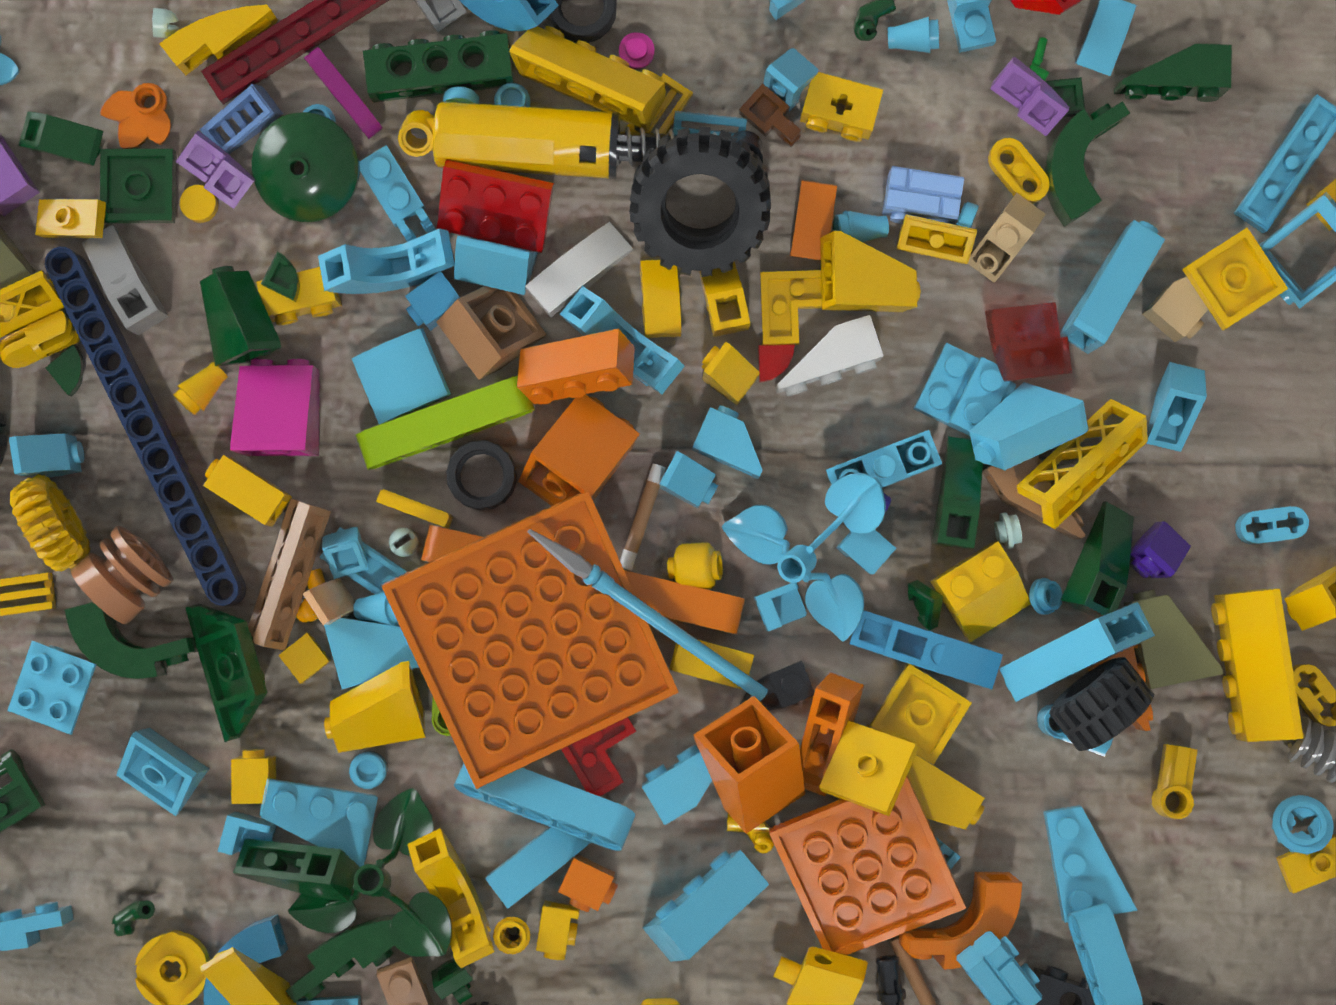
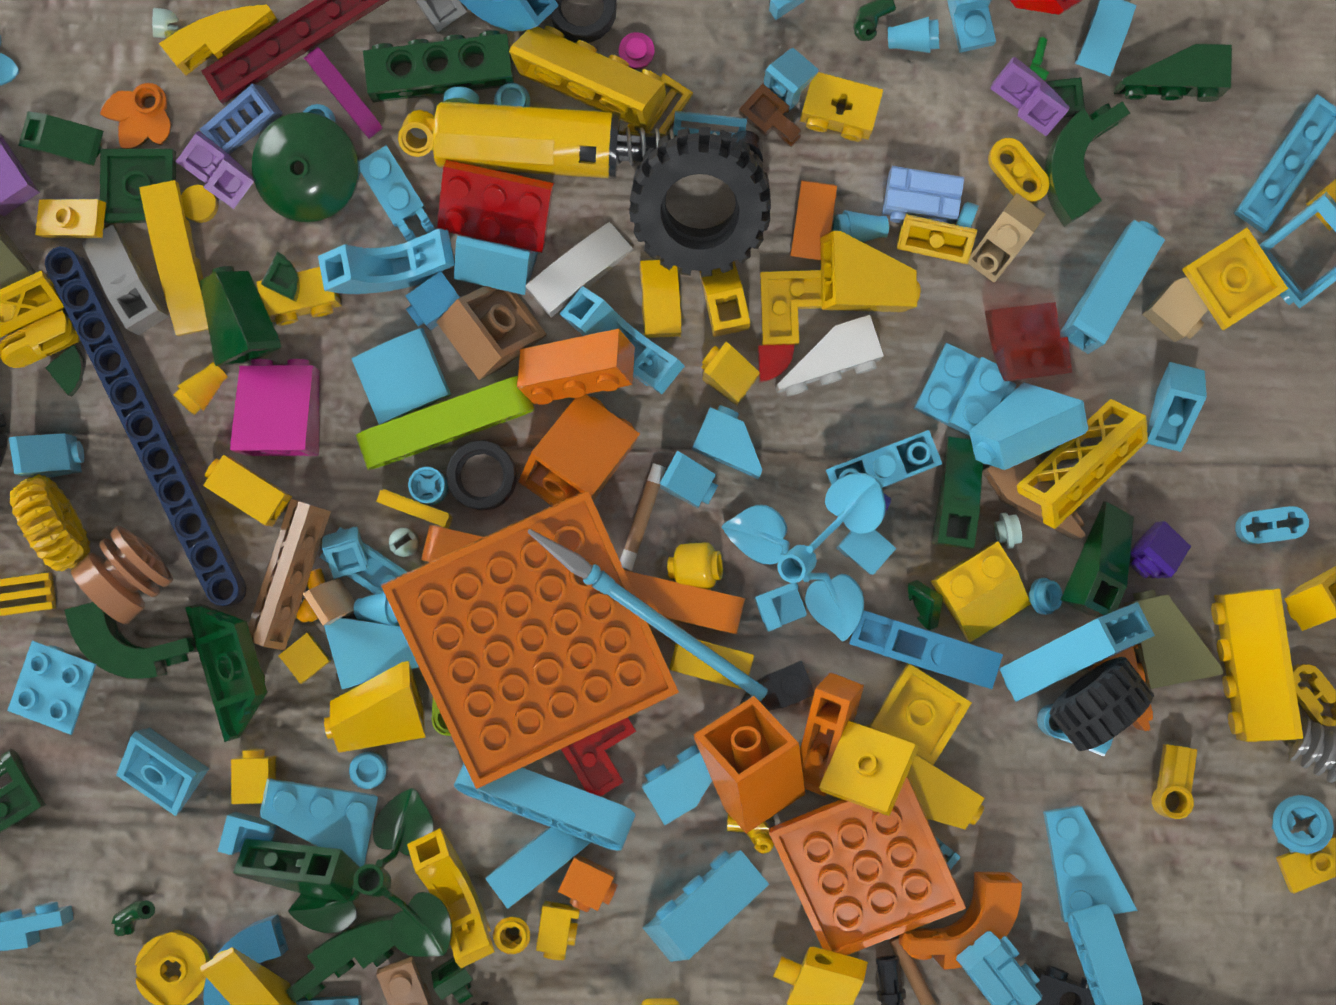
none -> yellow slope [139,180,208,336]
none -> medium azure wheel [408,467,449,505]

